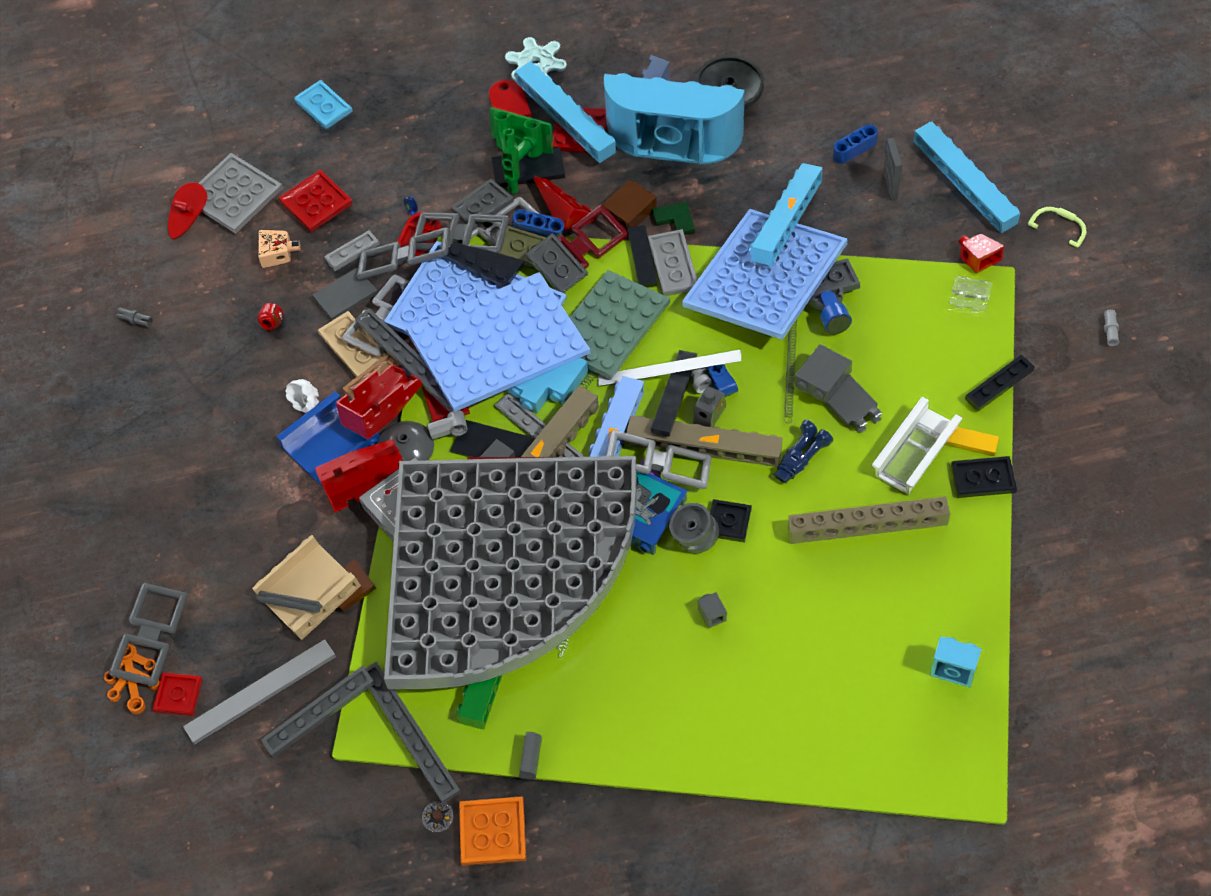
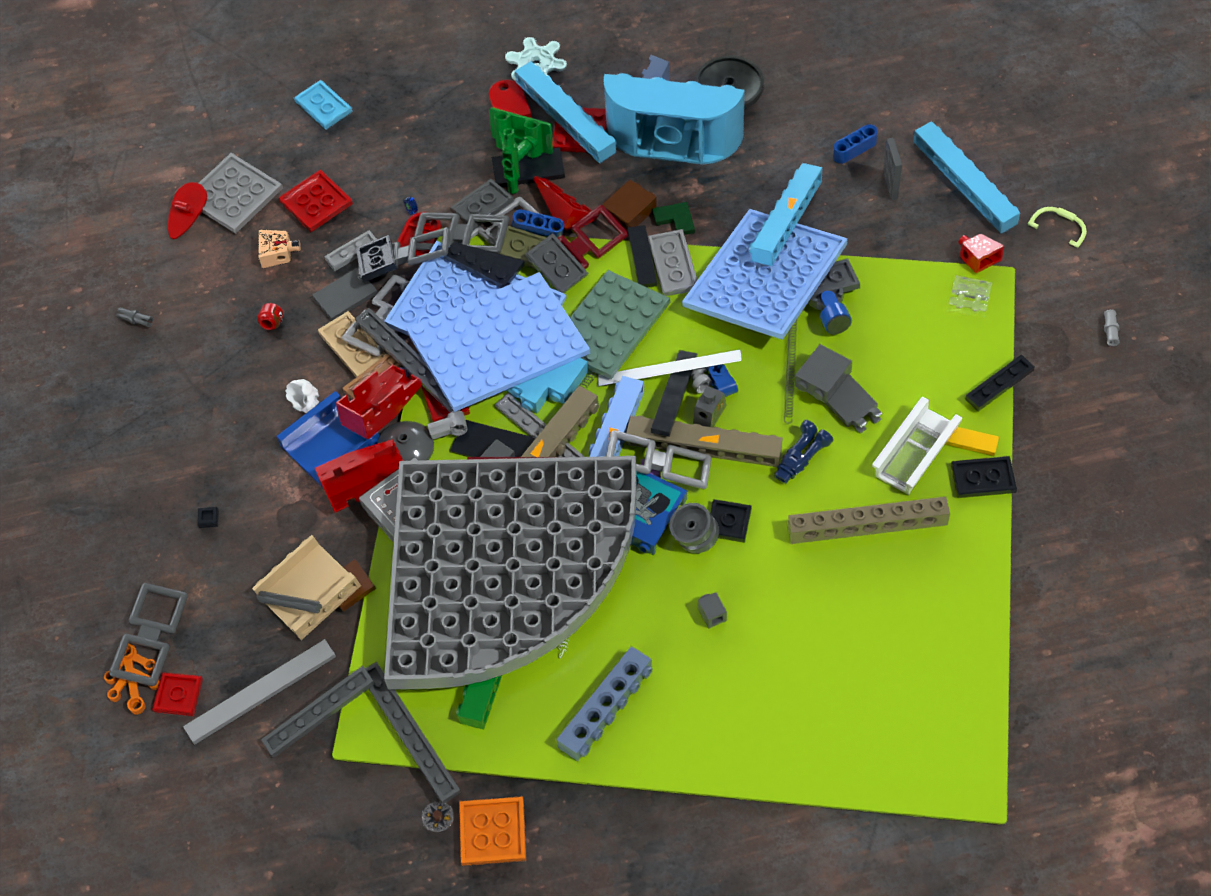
dark grey brick [519,732,542,779] -> none
medium azure brick [930,636,981,688] -> none
none -> black tile [197,507,219,528]
none -> black tile [356,235,397,282]
none -> sand blue brick [556,646,653,761]

